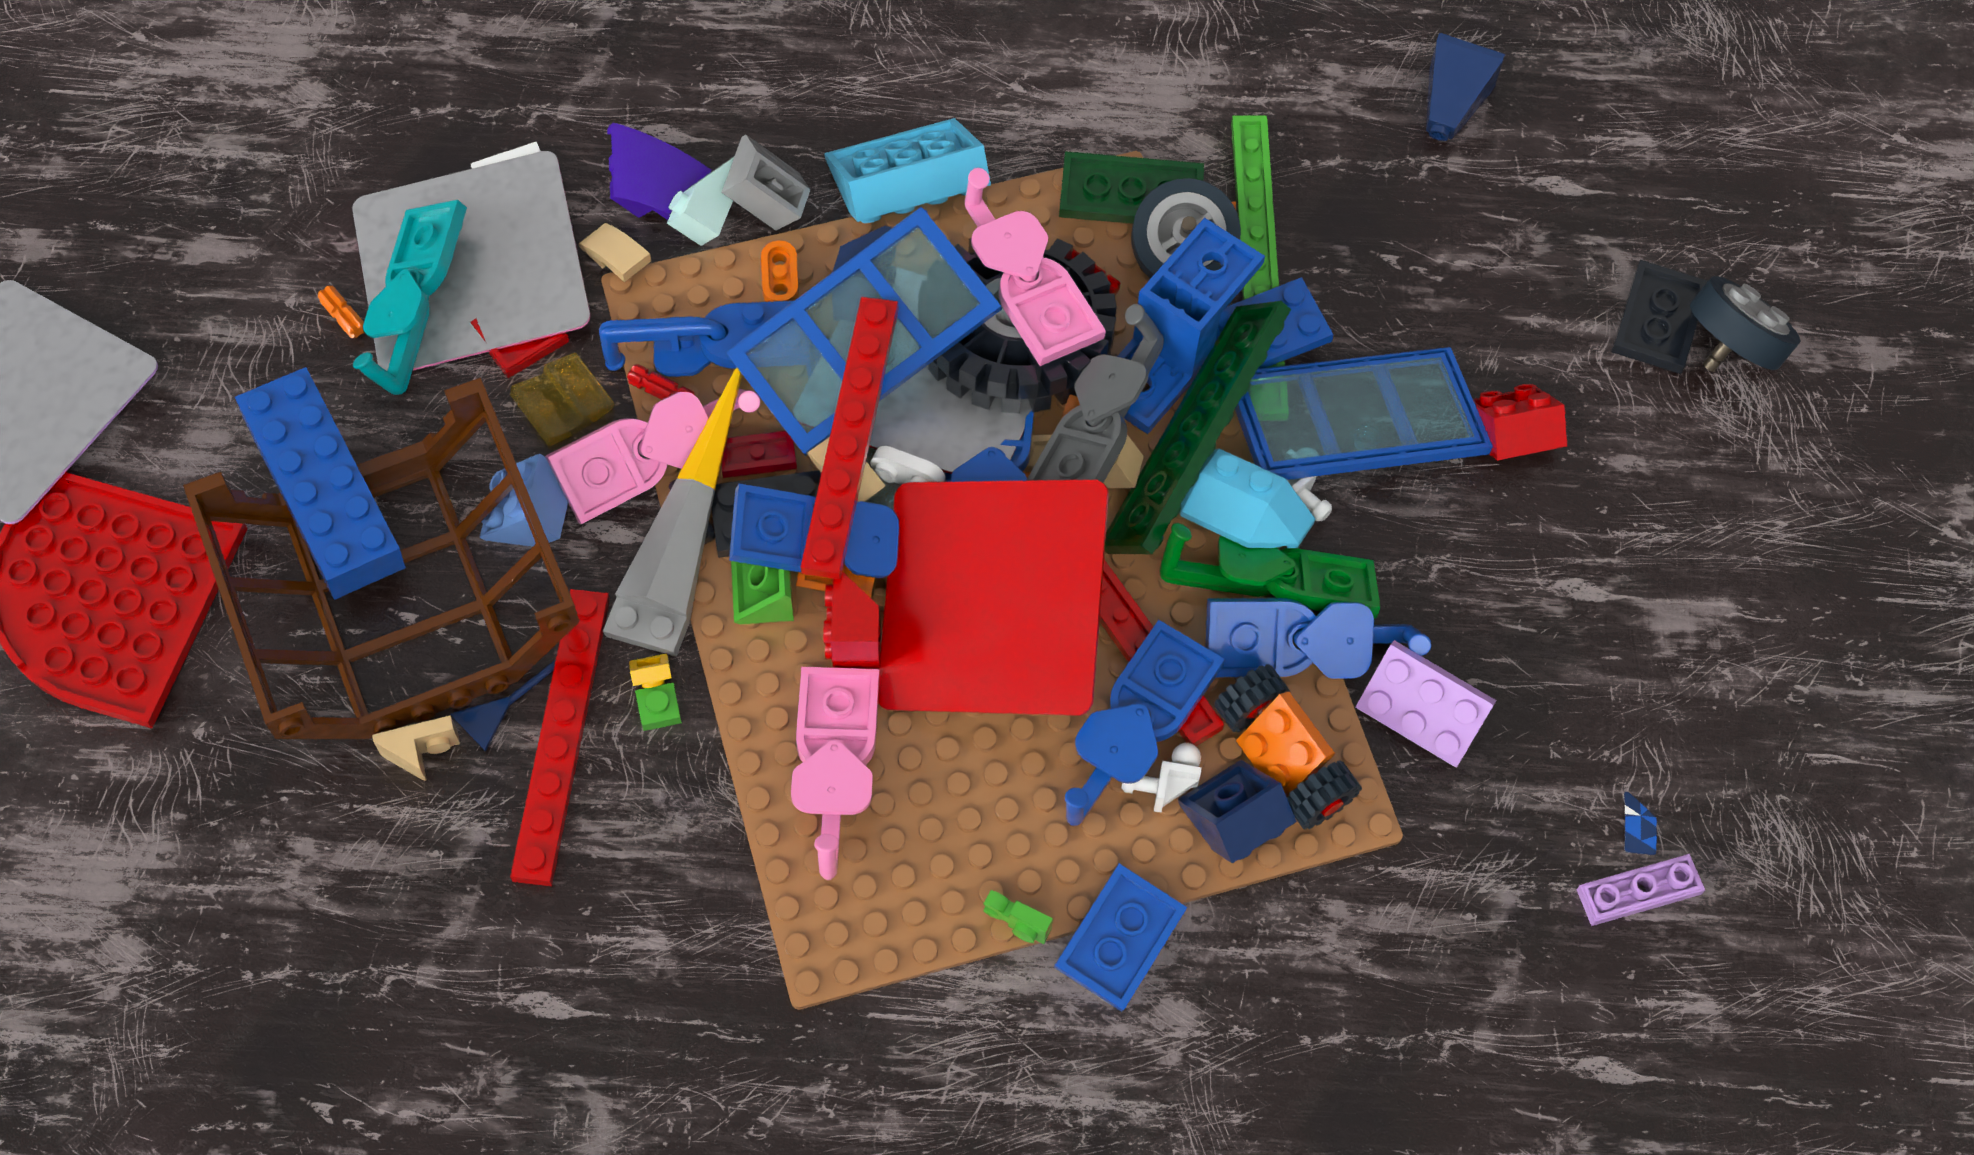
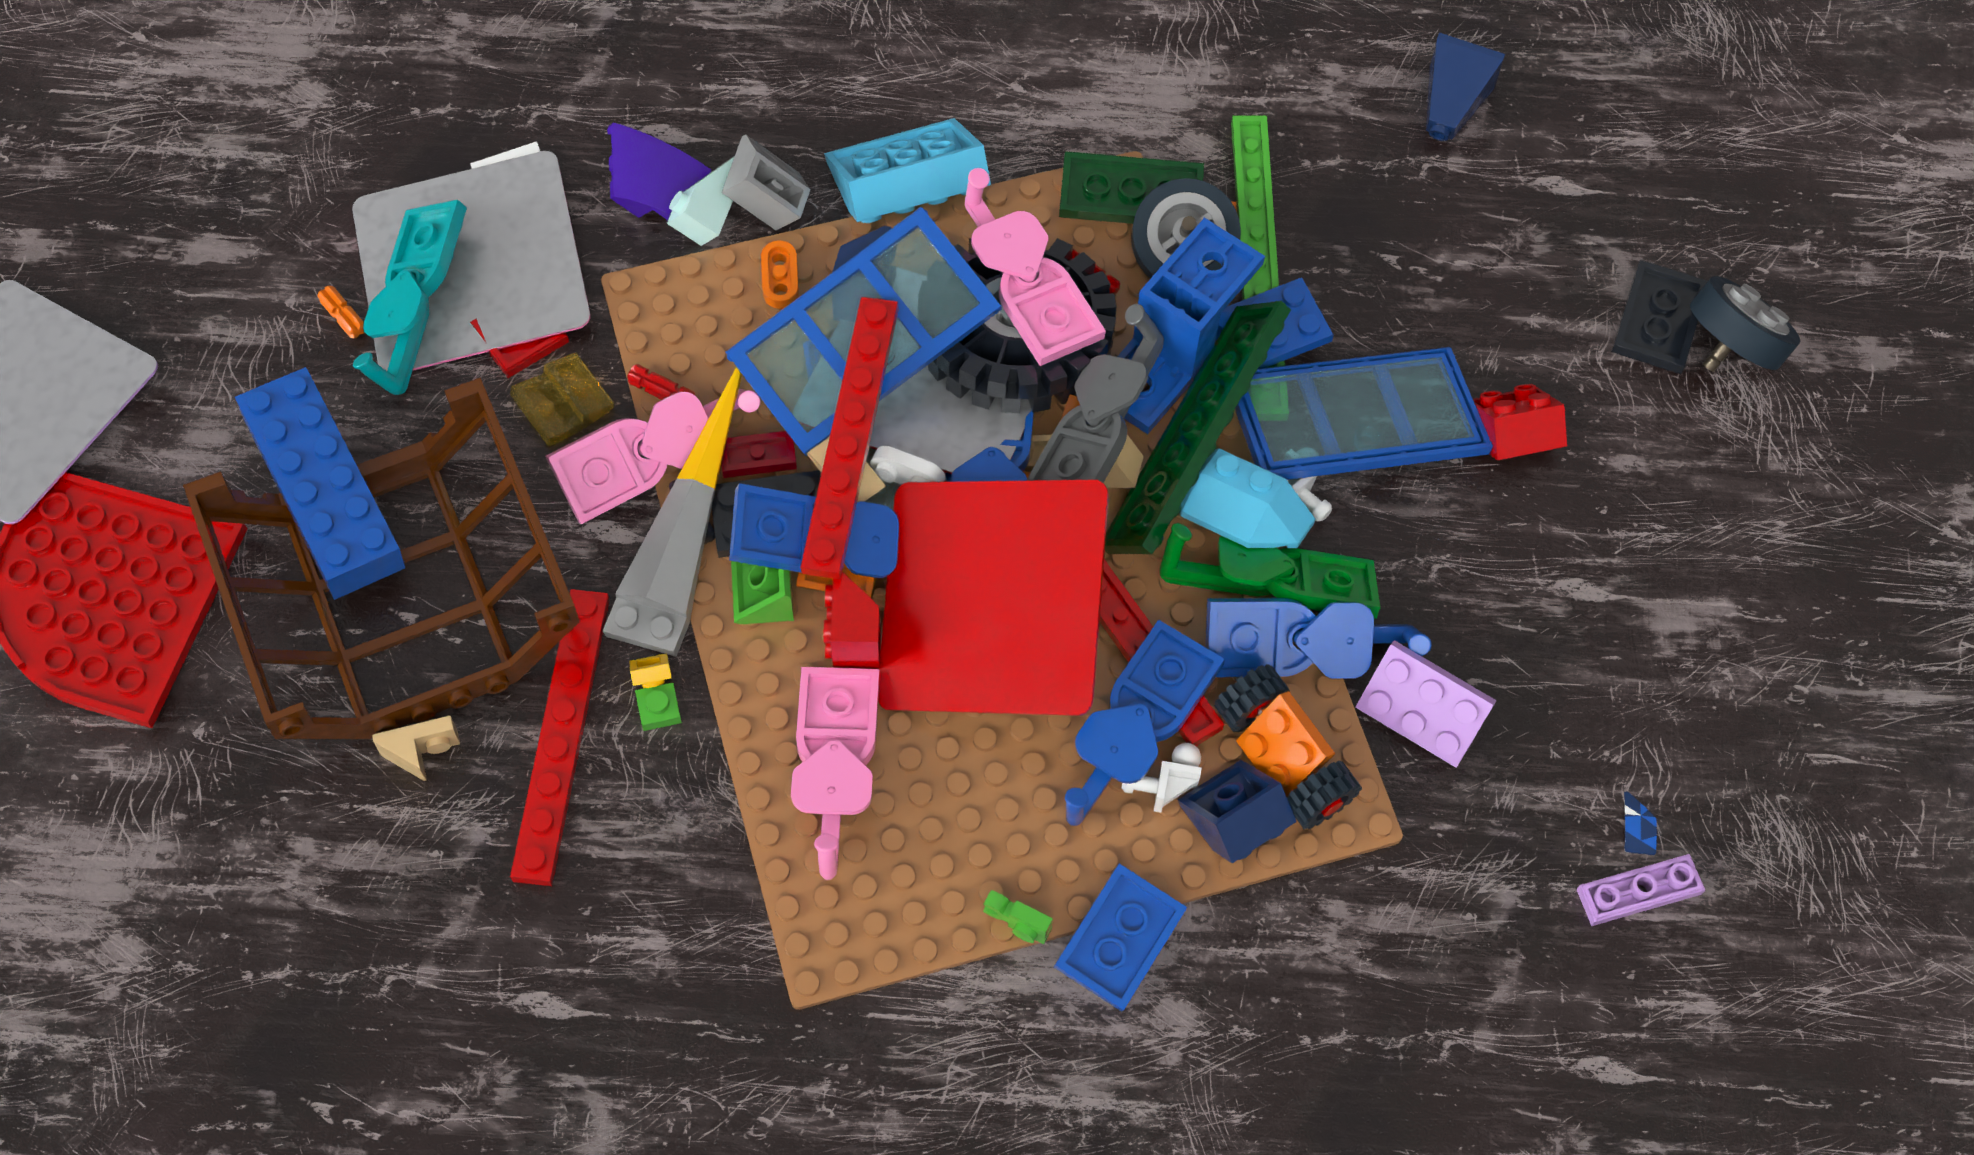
dark blue piece [450,659,556,752] -> none
medium blue slope [479,454,568,547] -> none
tan slope [578,223,651,282] -> none
blue plate [599,301,810,377] -> none

